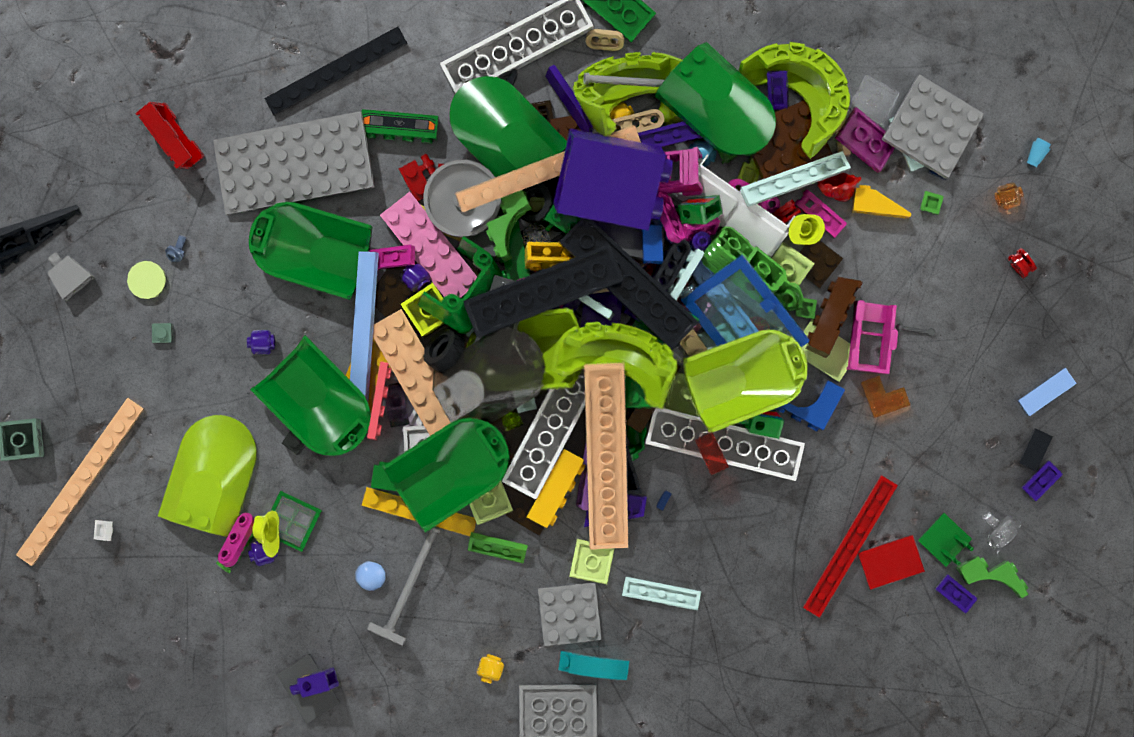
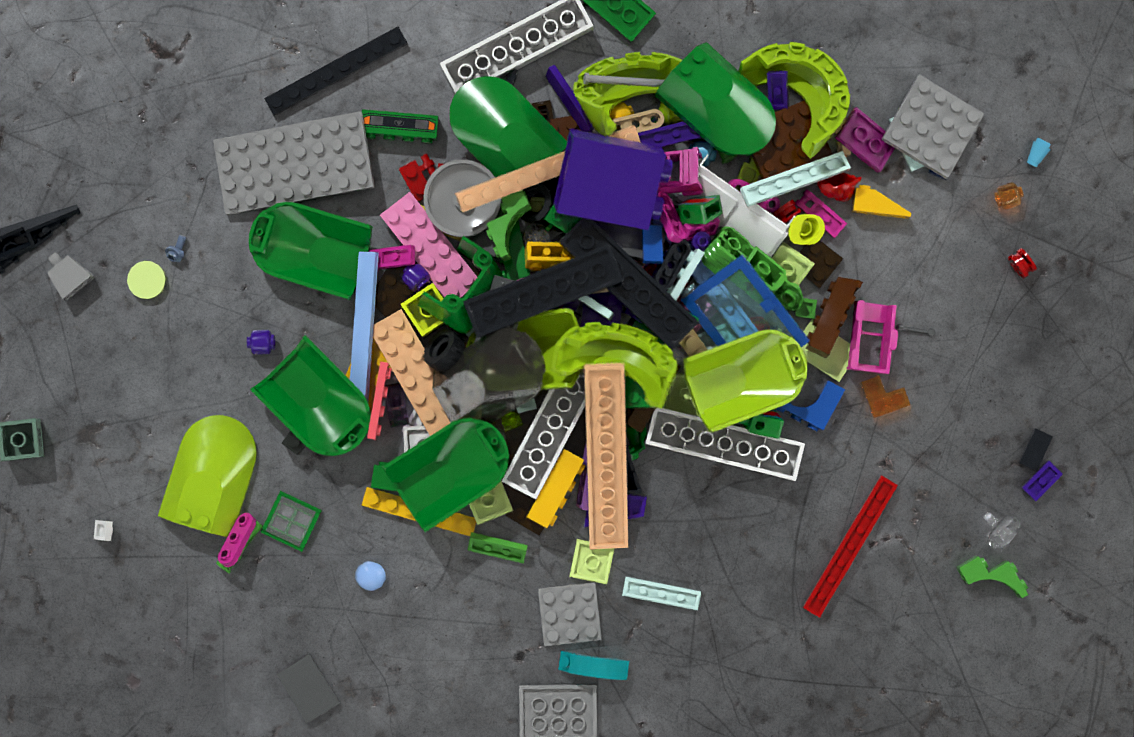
light nougat plate [16,398,144,566] -> none
red piece [135,102,205,169] -> none
sand green plate [152,323,172,343] -> none
dark purple head [248,541,277,566] -> none
neon yellow piece [253,511,280,558] -> none
dark purple torso [290,667,339,698] -> none
light grey tile [367,527,440,646] -> none
yellow head [476,654,504,684] -> none
tan plate [586,29,624,51] -> none
dark blue tile [656,490,672,511] -> none
clear red tile [695,432,729,475] -> none
clear tile [848,74,900,126] -> none
red tile [858,535,925,590] -> none
green plate [917,513,974,567] -> none
bright green plate [919,191,944,215] -> none
dark purple plate [935,574,978,614] -> none
light blue tile [1018,368,1077,416] -> none

